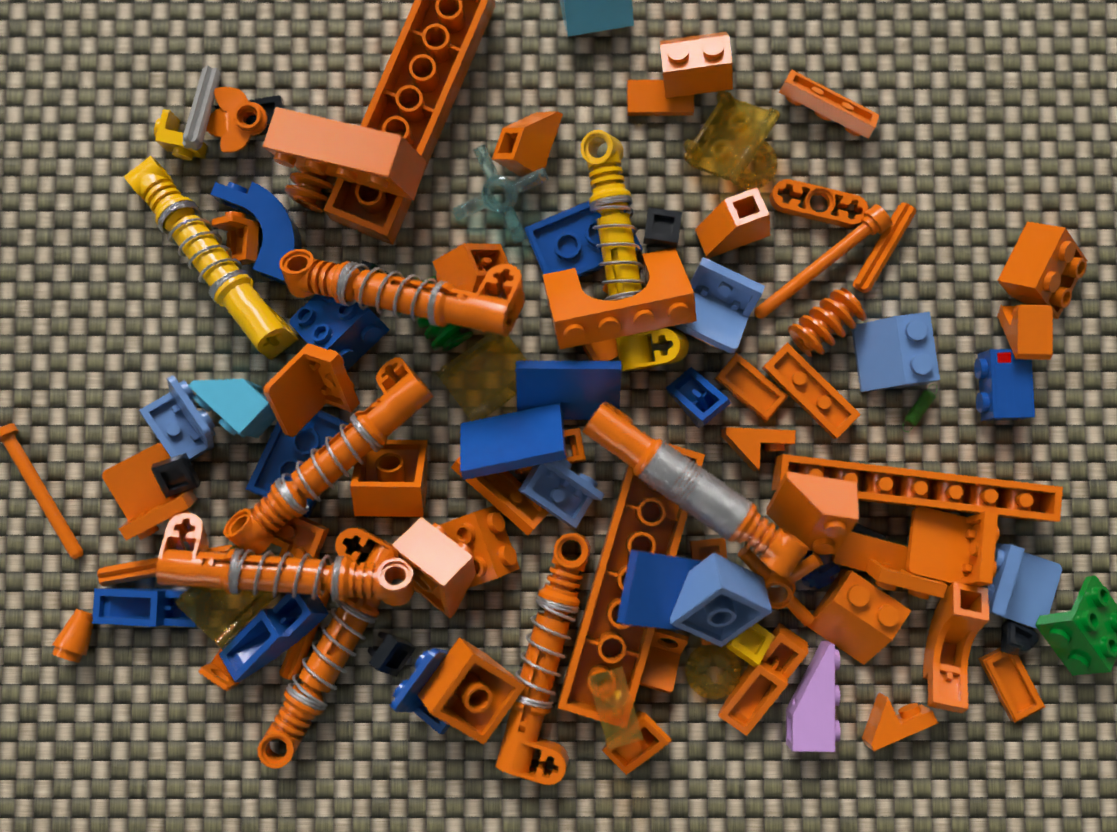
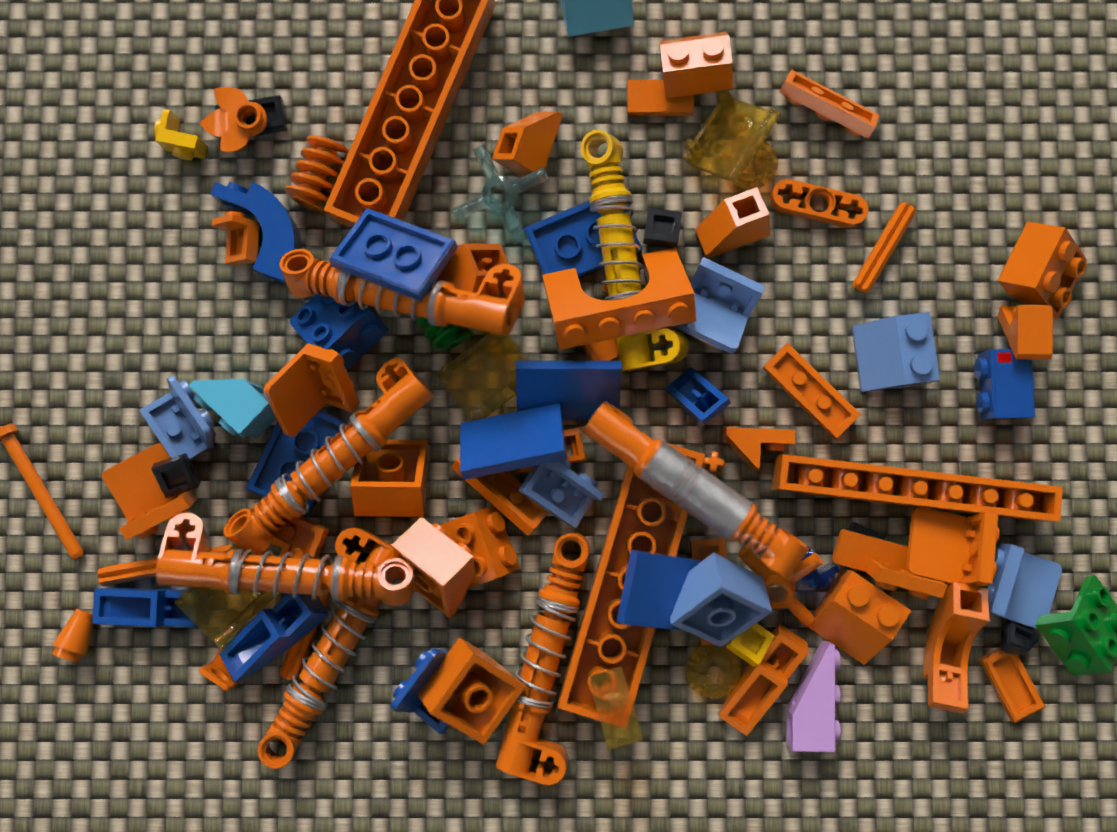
yellow piece [124,155,298,360] -> none
light grey axle [182,66,221,151] -> none
orange wedge [262,107,427,200] -> none
black tile [368,631,416,677] -> none
orange slope [602,710,672,775] -> none
orange bracket [639,628,689,694] -> none
orange tile [714,352,788,422] -> none
orange piece [754,204,893,319] -> none
orange slope [766,471,859,555] -> none
orange piece [788,288,867,357] -> none
orange slope [862,693,938,751] -> none
bright green piece [903,384,937,432] -> none
none -> blue tile [329,208,458,302]
none -> orange axle [702,451,725,477]

